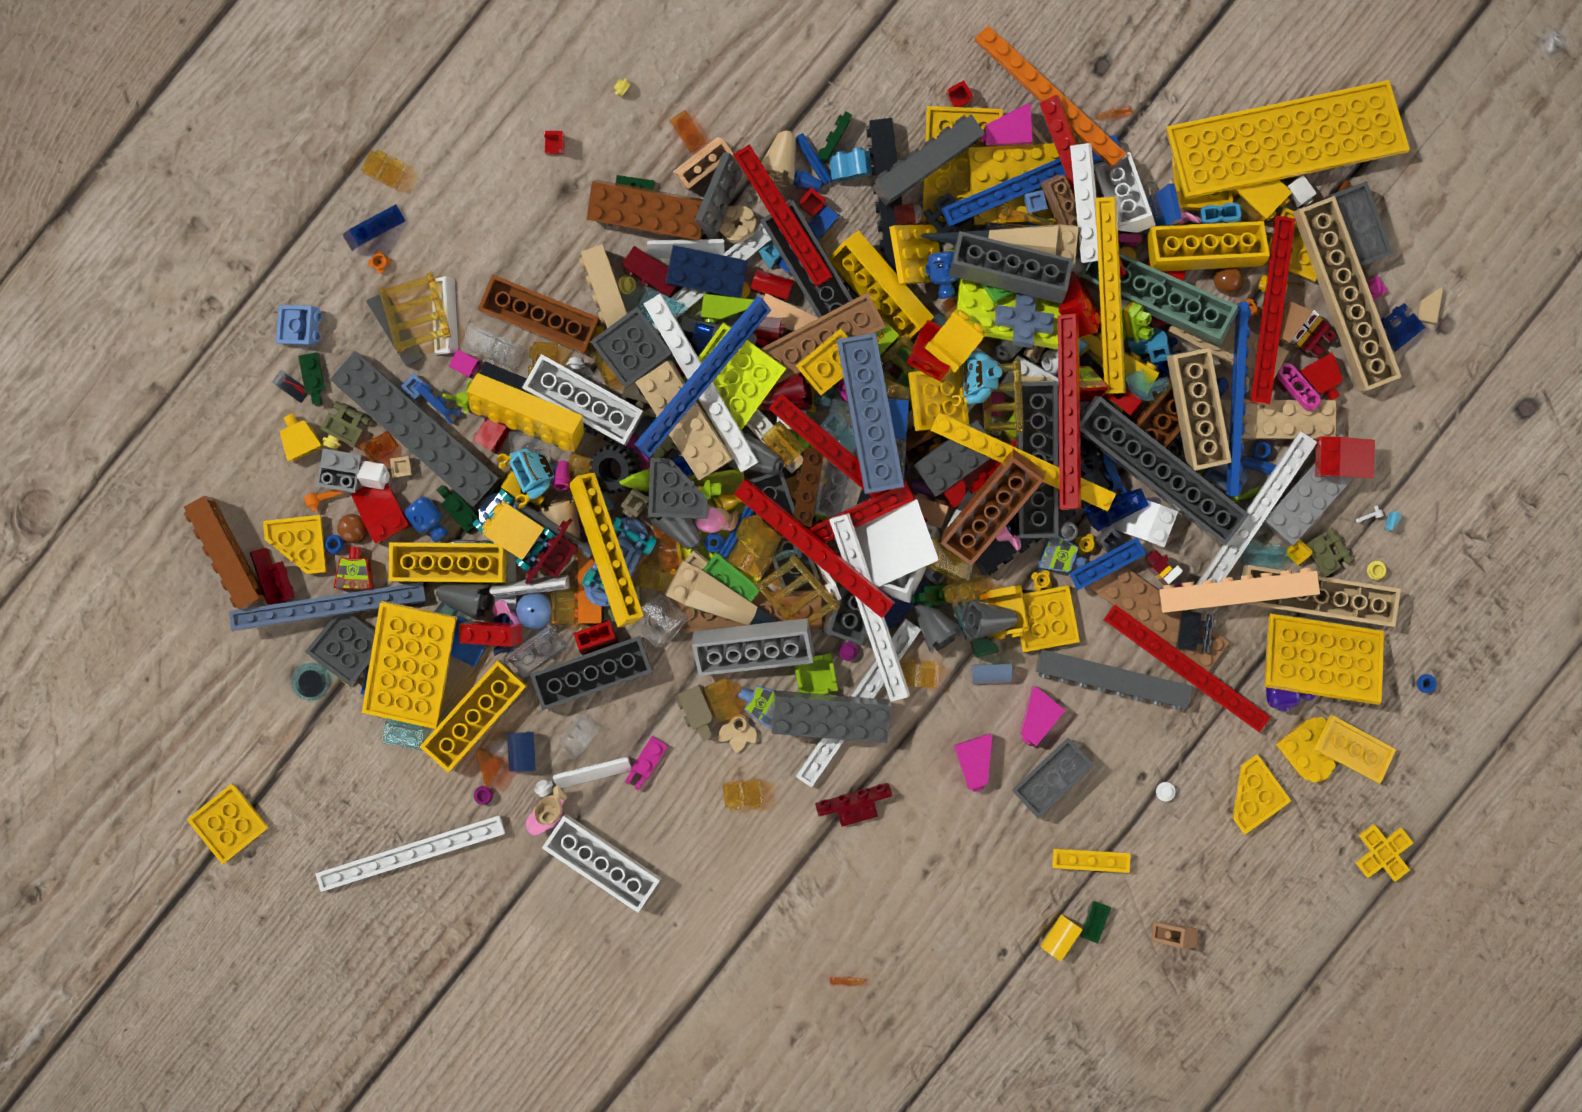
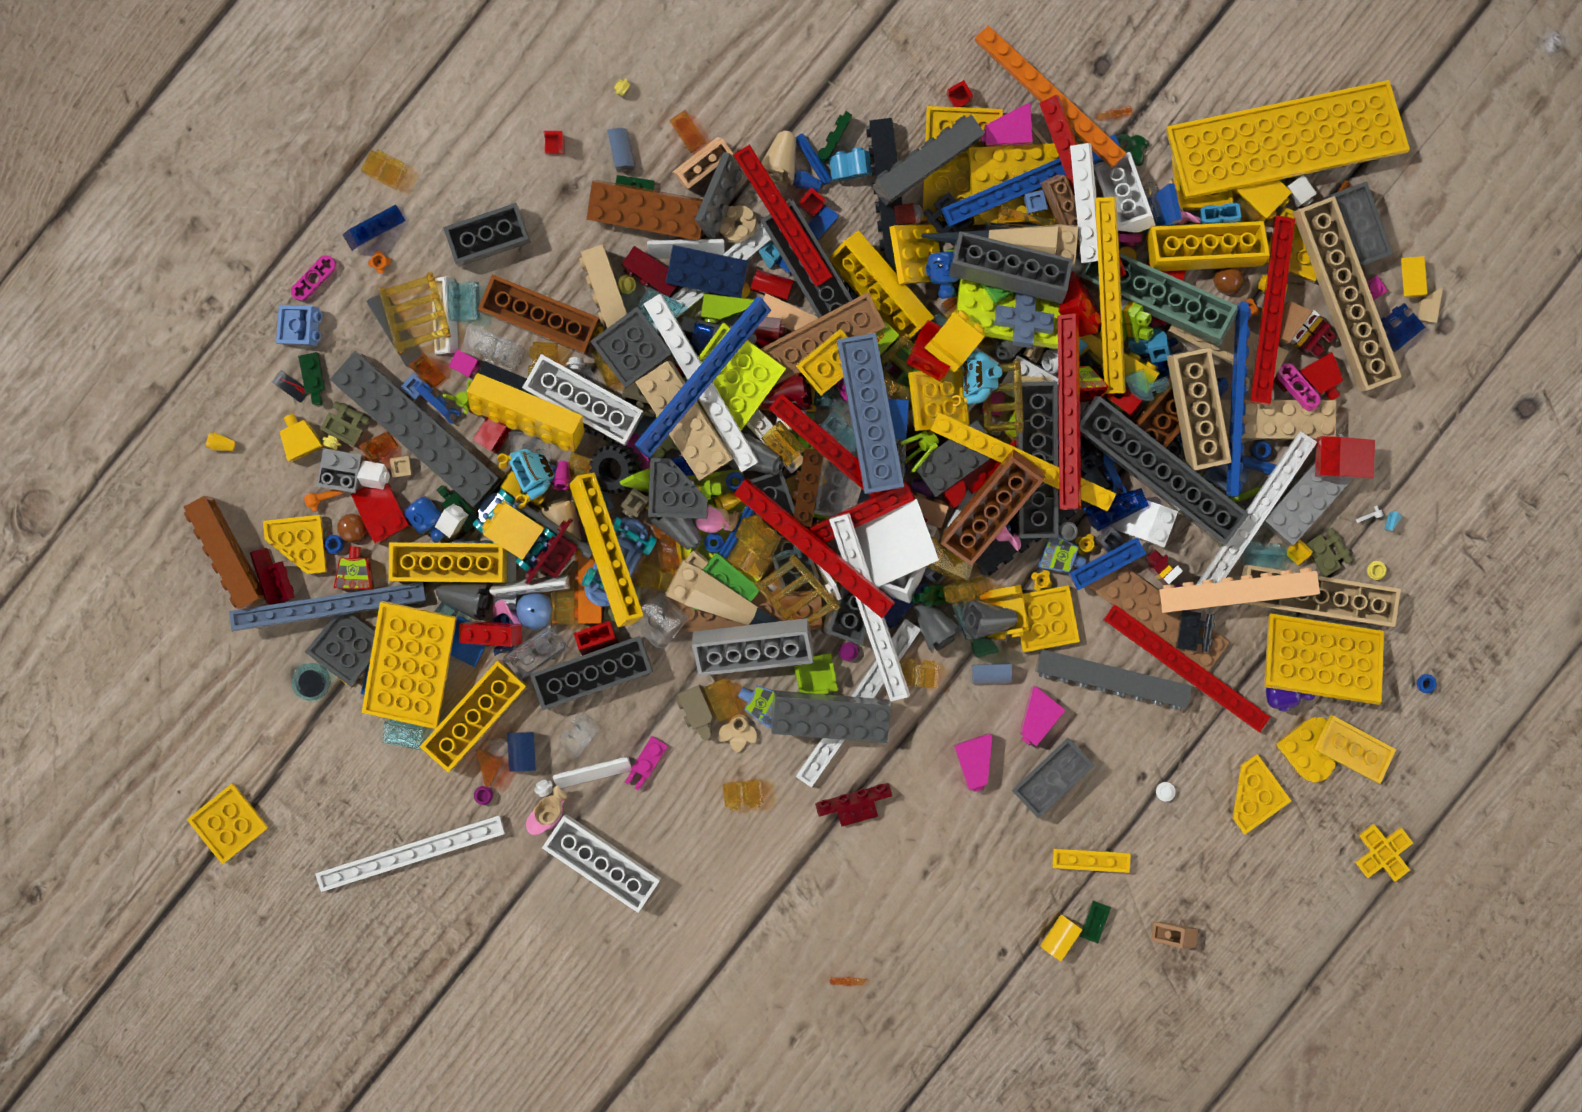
none -> yellow cone [206,432,236,452]
none -> dark pink beam [291,255,337,301]
none -> clear orange slope [409,352,446,389]
none -> white brick [435,504,468,538]
none -> dark grey brick [443,203,531,267]
none -> clear light blue bracket [448,281,480,322]
none -> sand blue brick [607,128,635,171]
none -> blue plate [726,472,745,491]
none -> lime plant [900,430,939,472]
none -> dark green plate [1116,134,1149,166]
none -> yellow brick [1401,256,1427,298]

